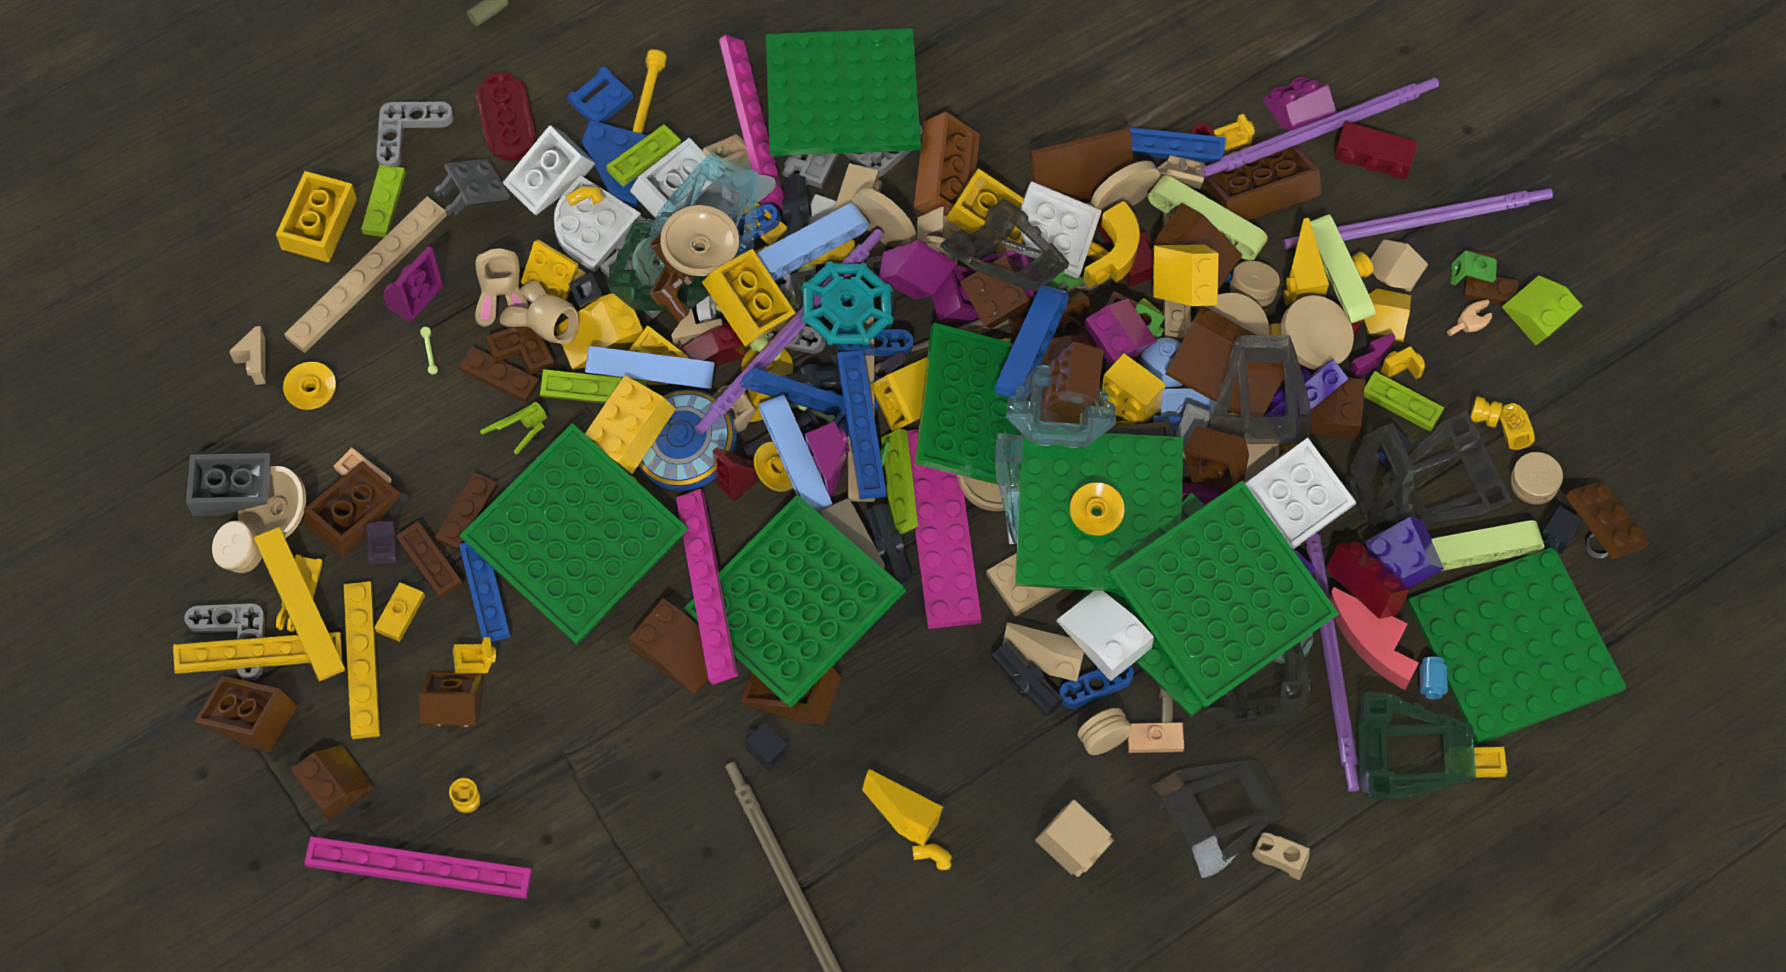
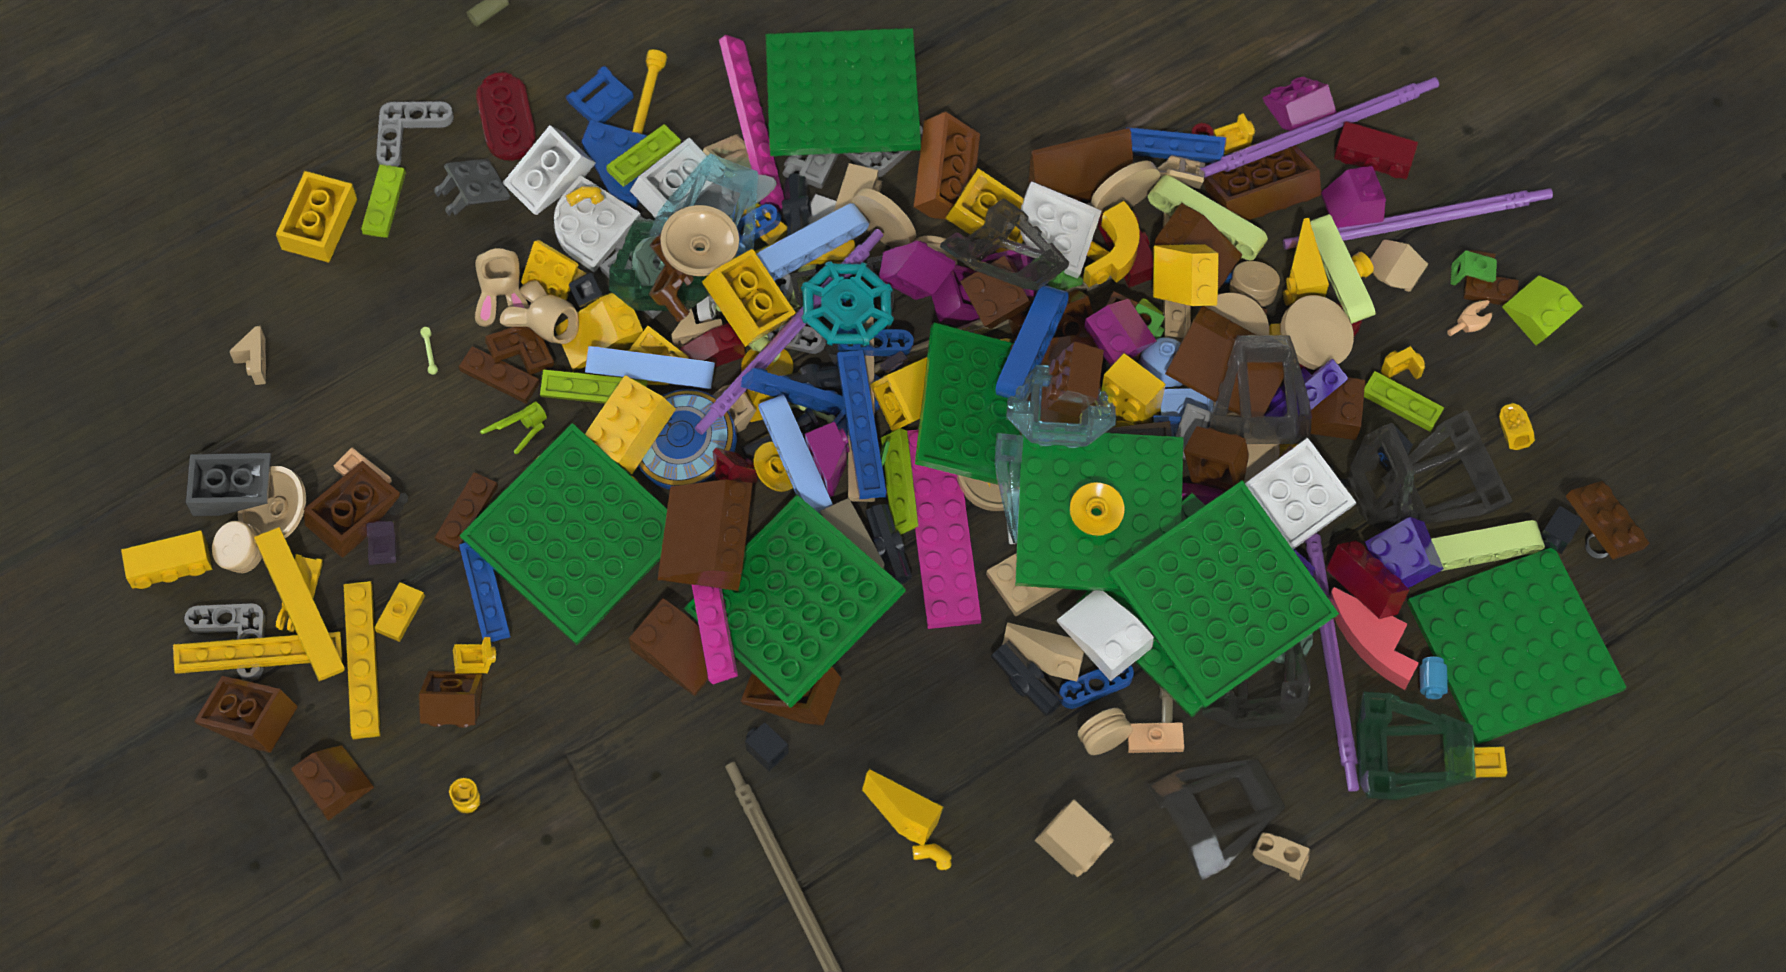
yellow dish [283,362,336,410] -> none
tan plate [285,197,447,353] -> none
dark pink plate [304,837,532,899] -> none
magenta slope [383,246,443,323] -> none
reddish brown plate [395,521,463,599] -> none
tan slope [917,207,968,244] -> none
magenta slope [1349,333,1396,379] -> none
yellow slope [1364,289,1411,342] -> none
yellow wheel [1469,396,1502,428] -> none
tan head [1510,452,1563,504] -> none
none -> yellow brick [121,531,212,589]
none -> reddish brown slope [658,480,752,591]
none -> magenta slope [1321,166,1386,228]

